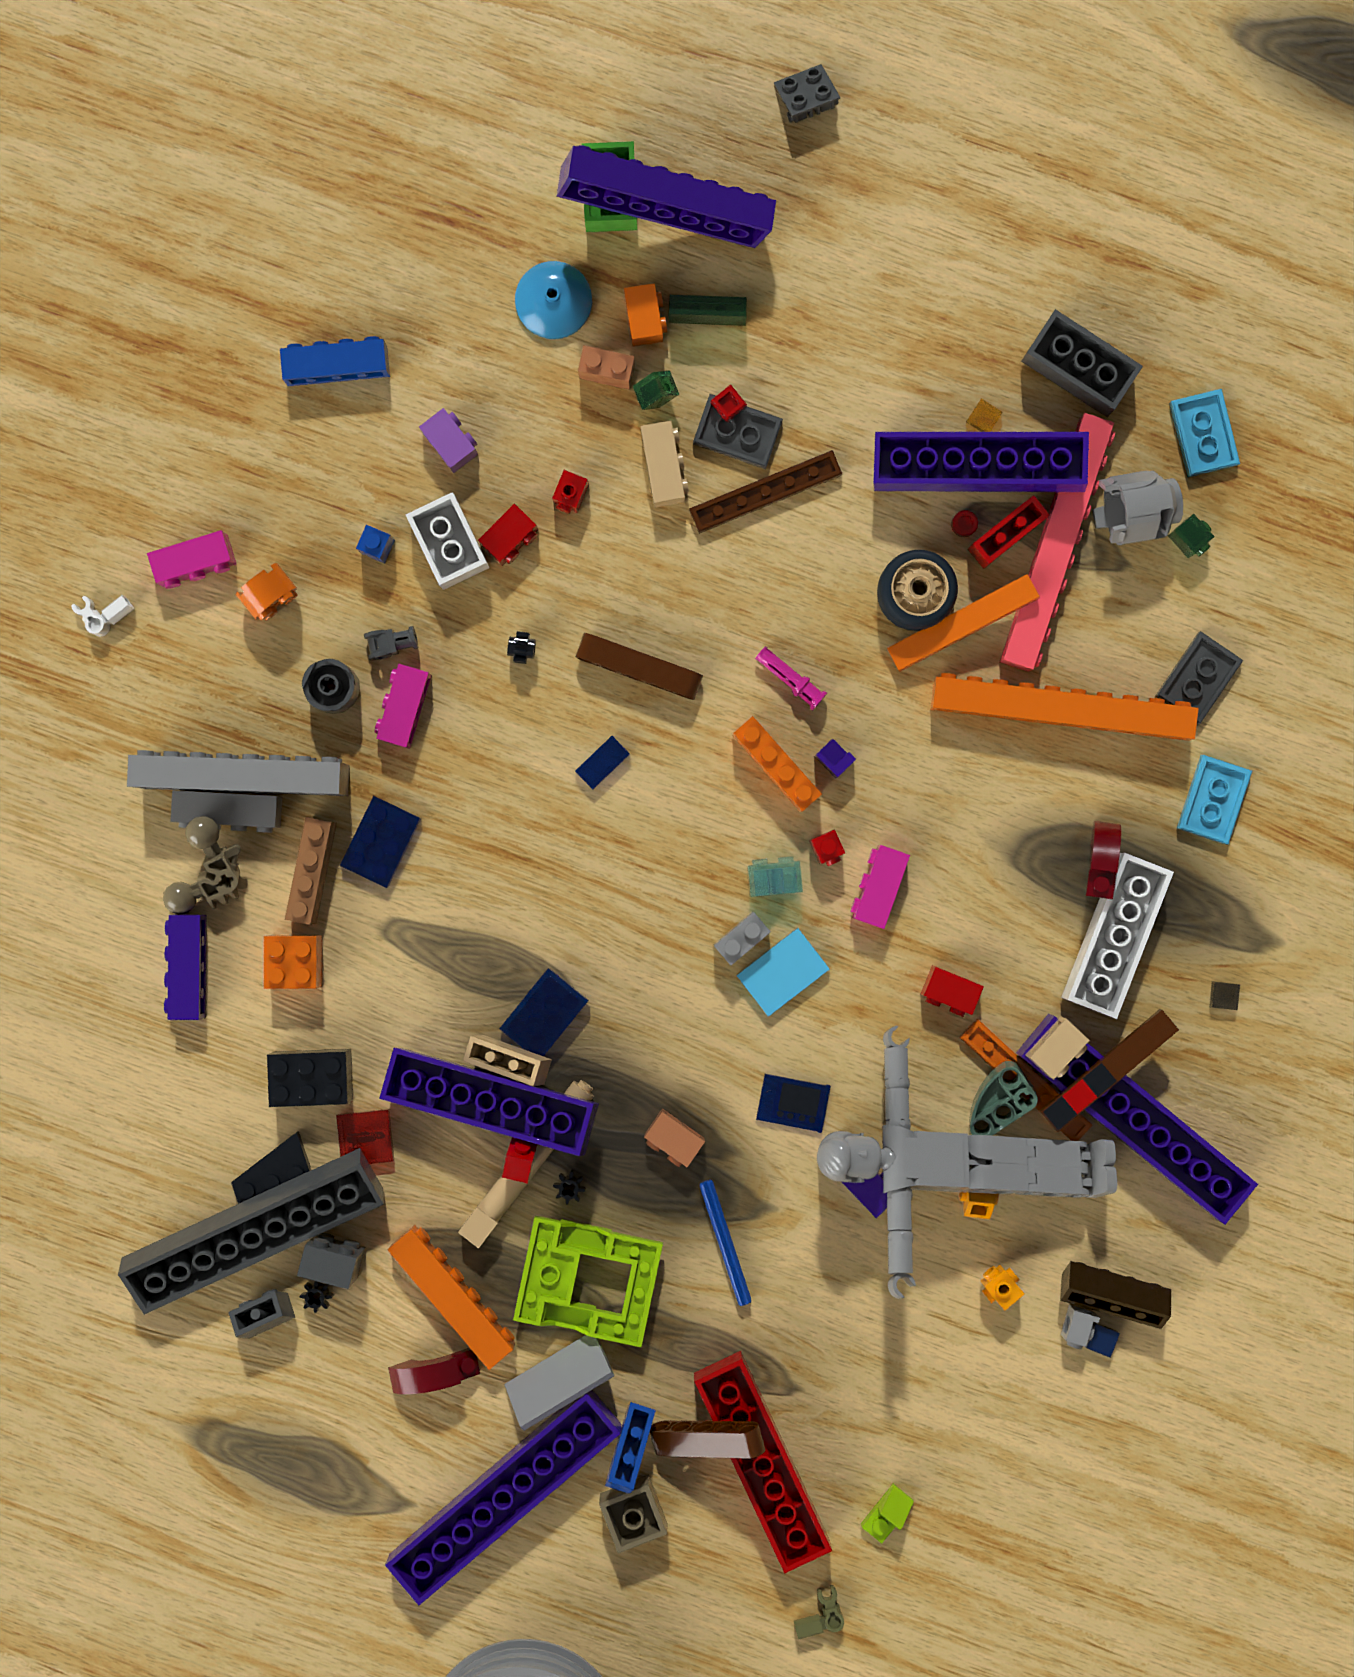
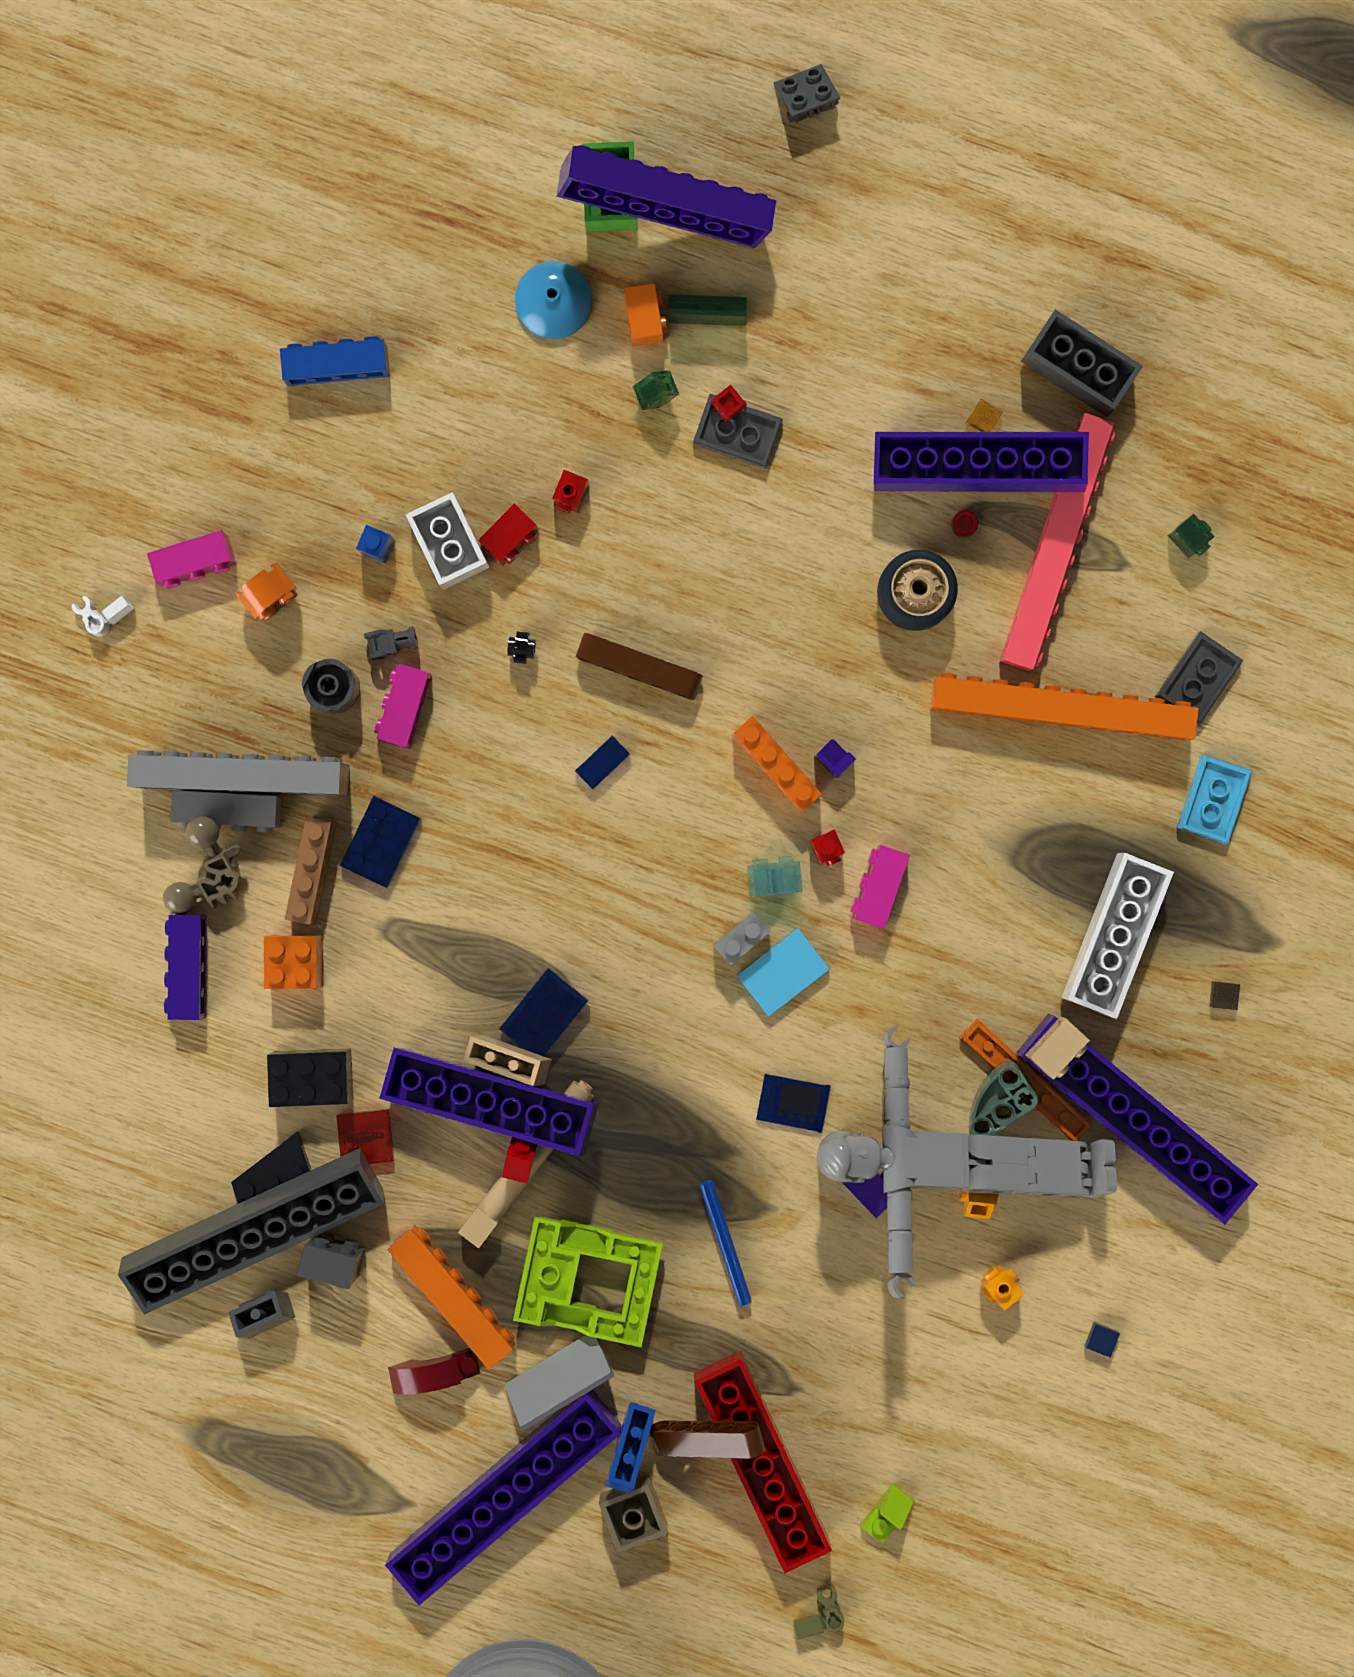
black gear [299,1281,334,1313] -> none
medium lavender brick [419,408,478,473] -> none
black gear [553,1170,586,1205] -> none
nougat brick [578,345,635,390] -> none
tan brick [641,421,689,508] -> none
nougat brick [644,1108,705,1167] -> none
reddish brown tile [689,450,842,534] -> none
dark pink pin [755,646,827,711] -> none
orange tile [887,574,1040,672] -> none
red brick [920,965,984,1017] -> none
red brick [968,495,1050,569] -> none
tile [1039,1009,1179,1132] -> none
dark brown brick [1060,1261,1171,1329] -> none
light grey brick [1061,1305,1100,1349] -> none
dark red arch [1085,821,1121,900] -> none
light grey piece [1092,471,1183,545] -> none
medium azure tile [1169,389,1240,478] -> none

